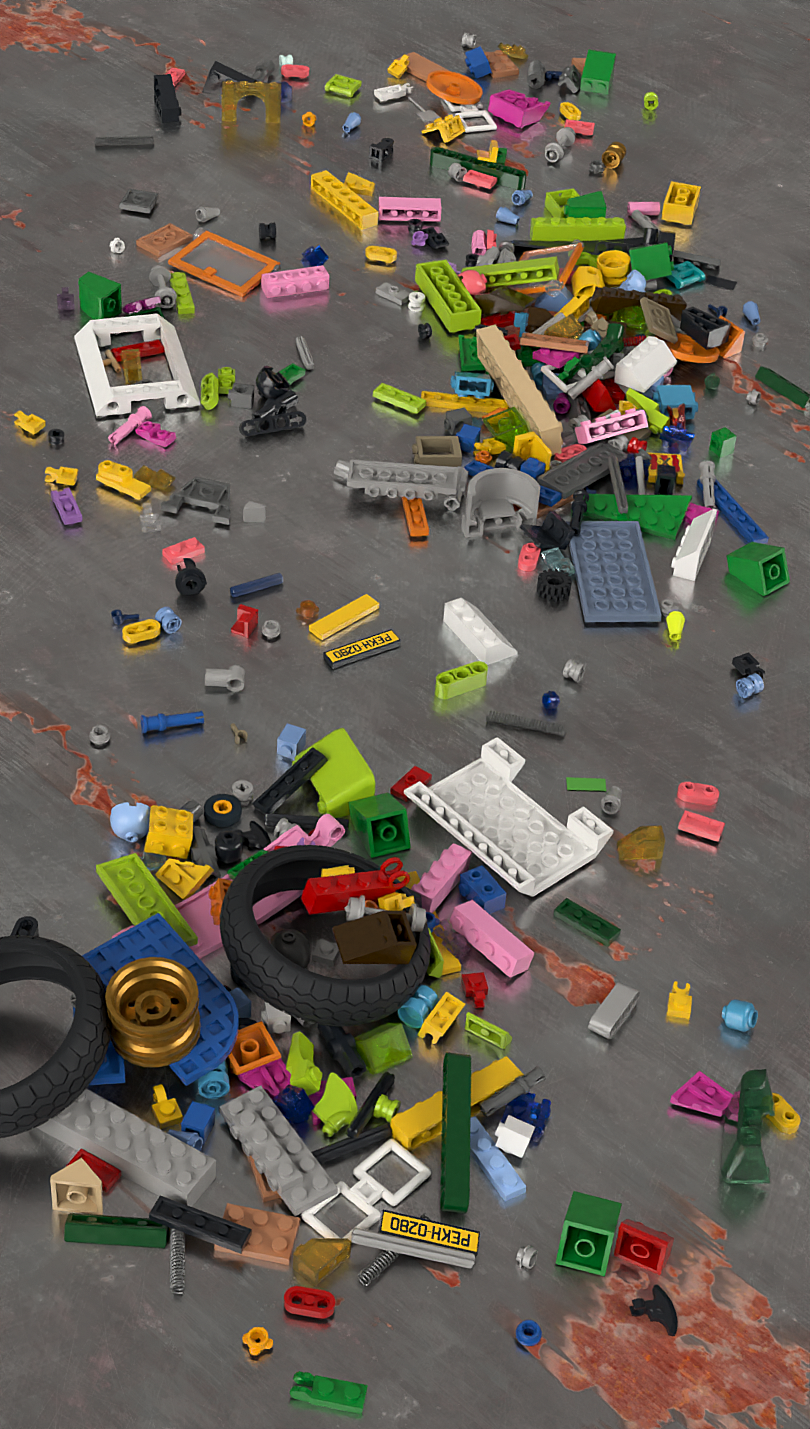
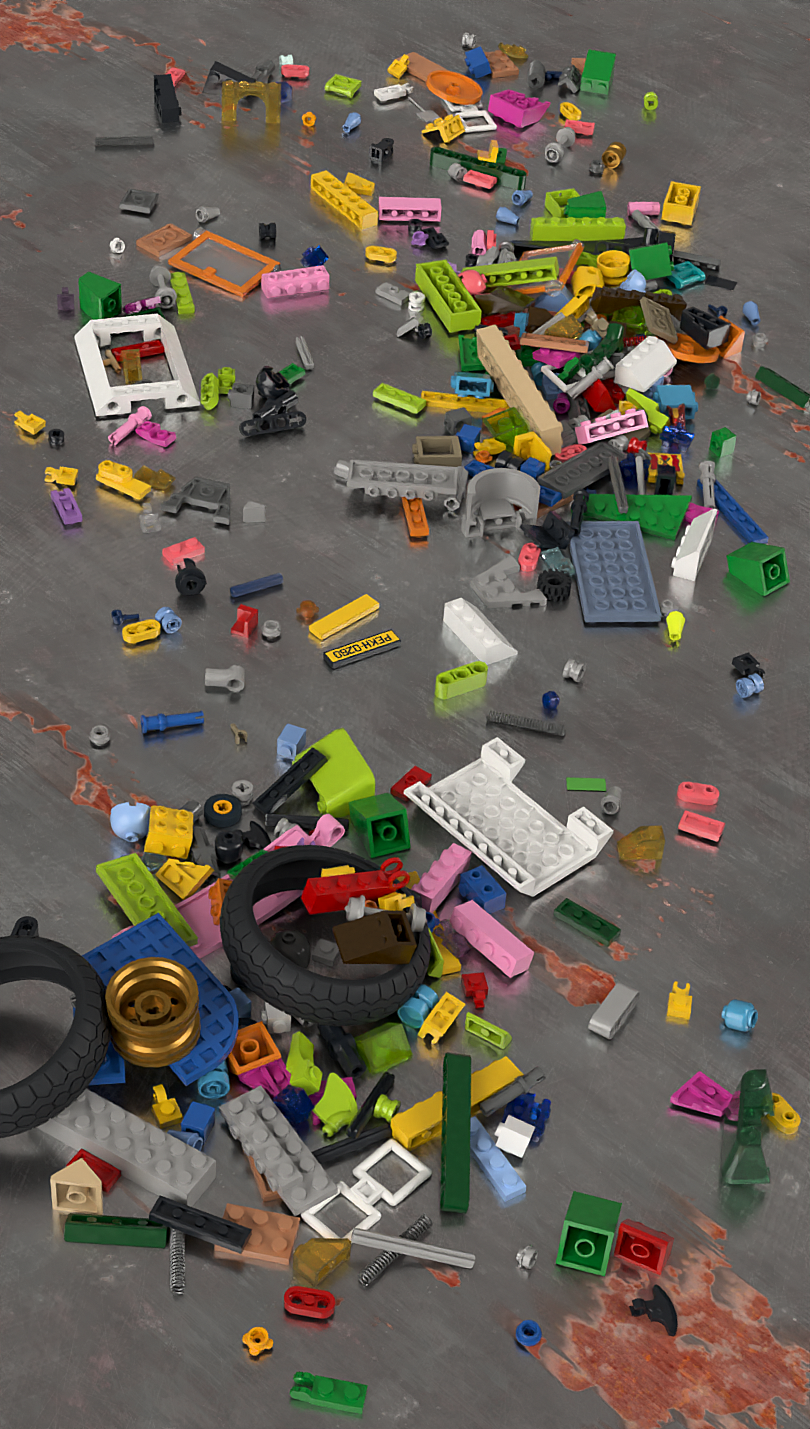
tile [378,1209,480,1258] -> none
none -> light grey piece [396,315,424,337]
none -> light grey wing [470,556,547,608]

